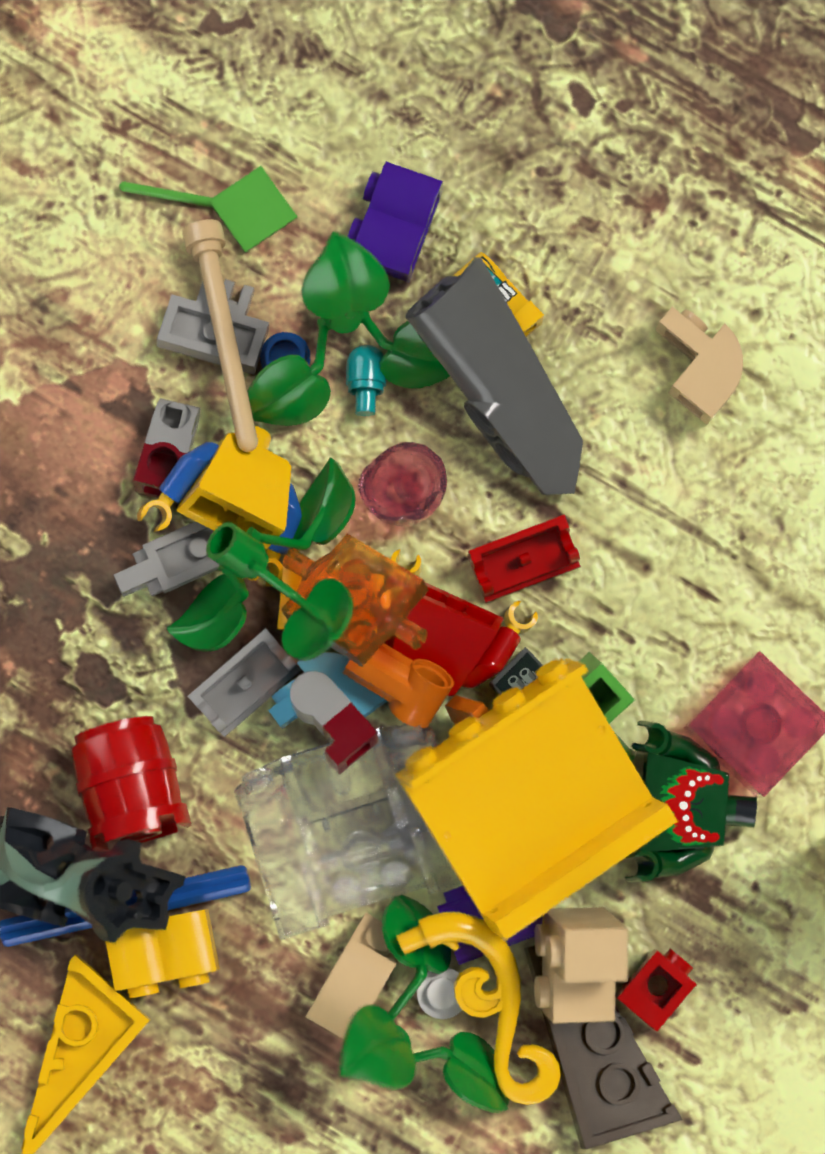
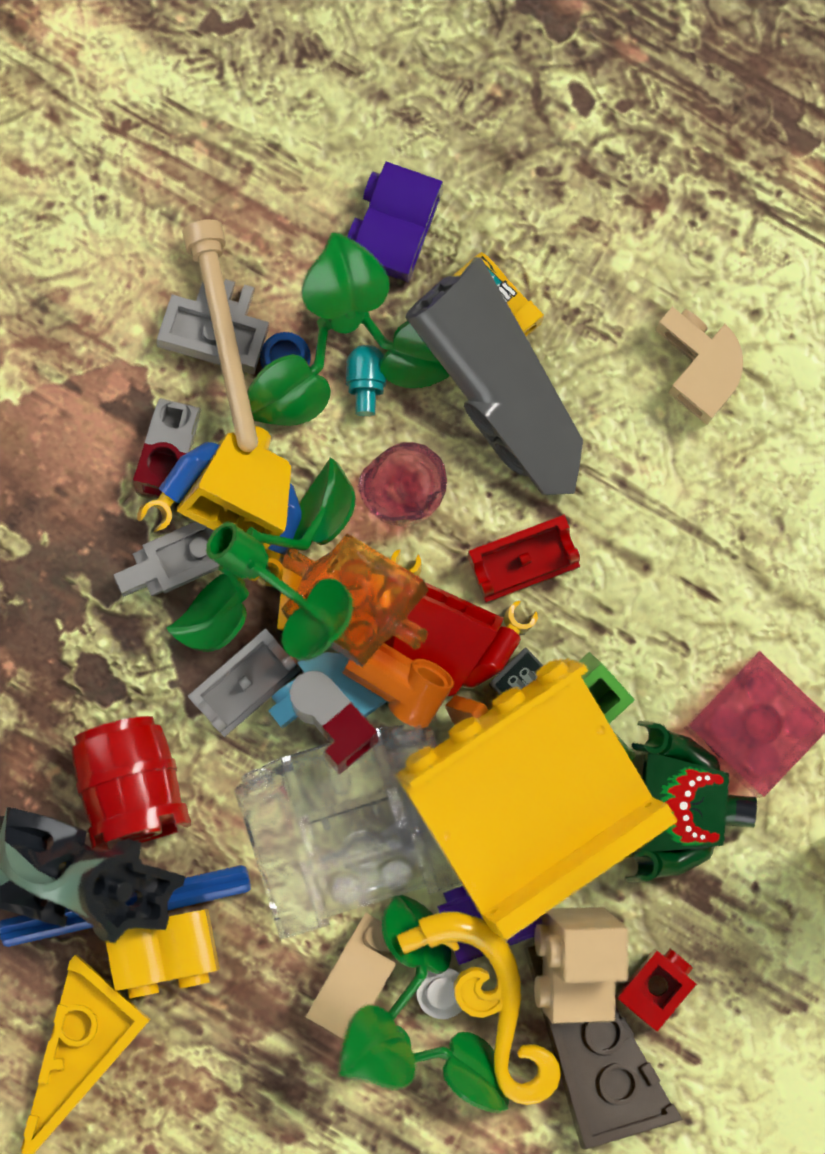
bright green piece [119,166,298,253] -> none

